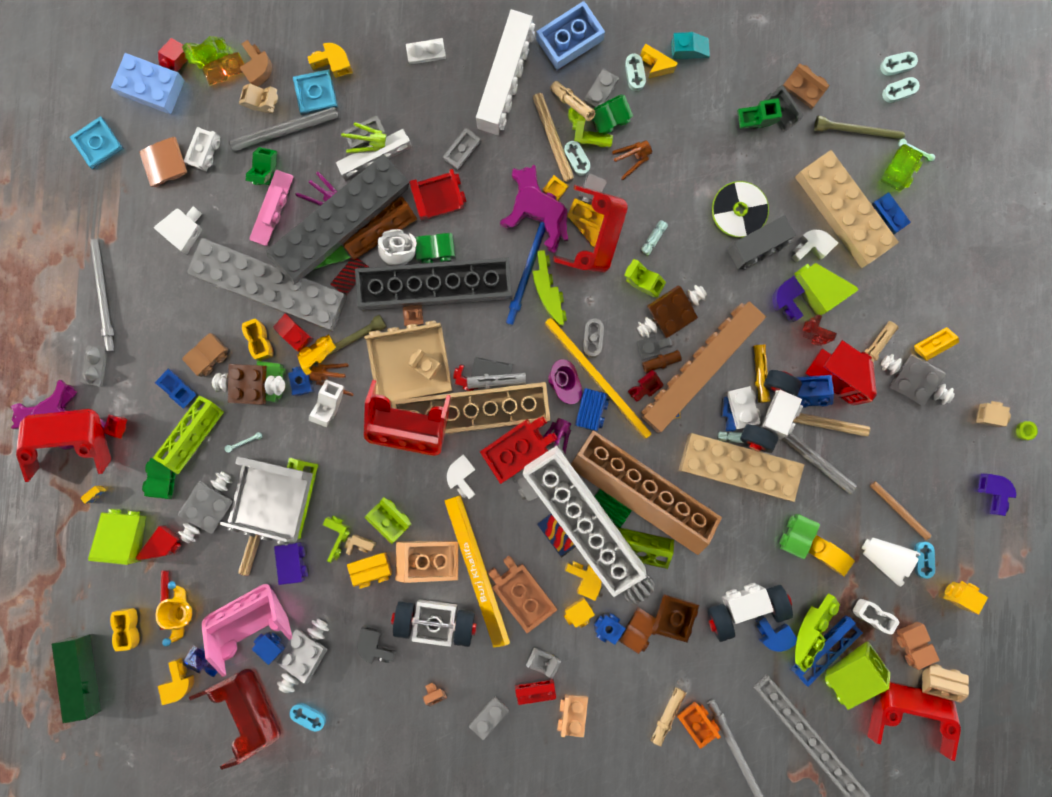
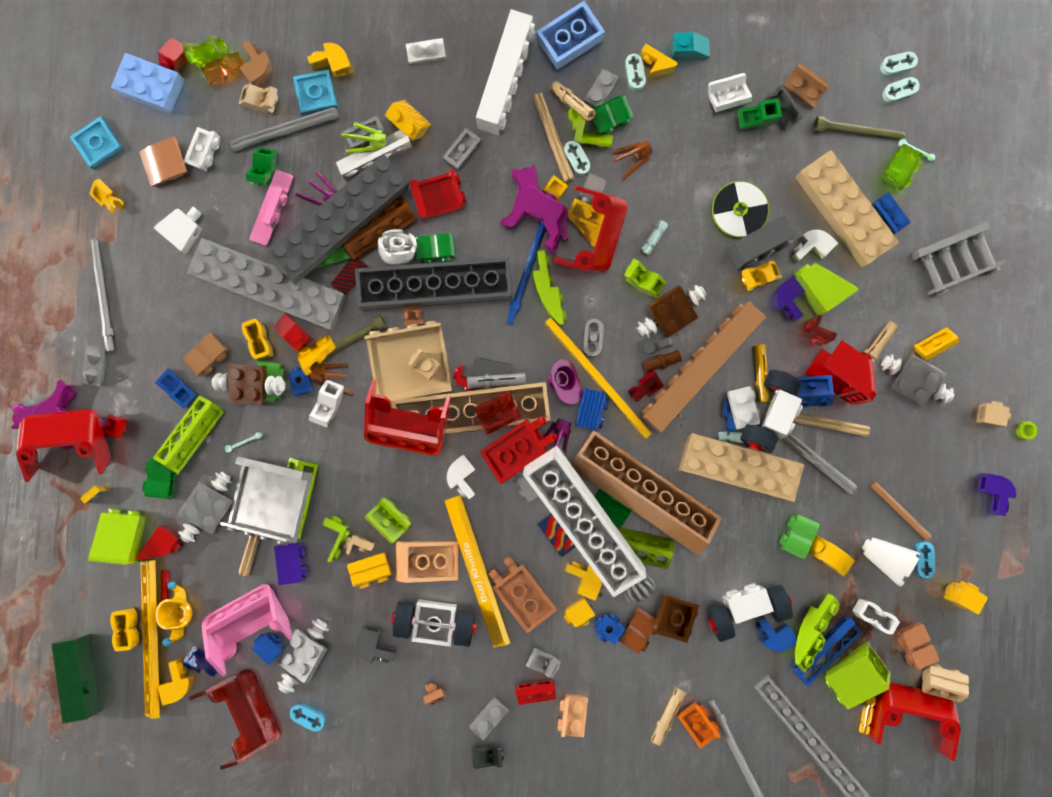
none -> yellow plate [89,179,124,212]
none -> yellow tile [141,560,160,719]
none -> yellow brick [385,99,431,141]
none -> pearl dark grey bracket [472,744,504,769]
none -> clear red bracket [474,391,522,435]
none -> white bracket [708,73,752,112]
none -> yellow brick [741,261,782,291]
none -> yellow axle [859,697,877,735]
none -> light grey fence [911,221,1006,296]

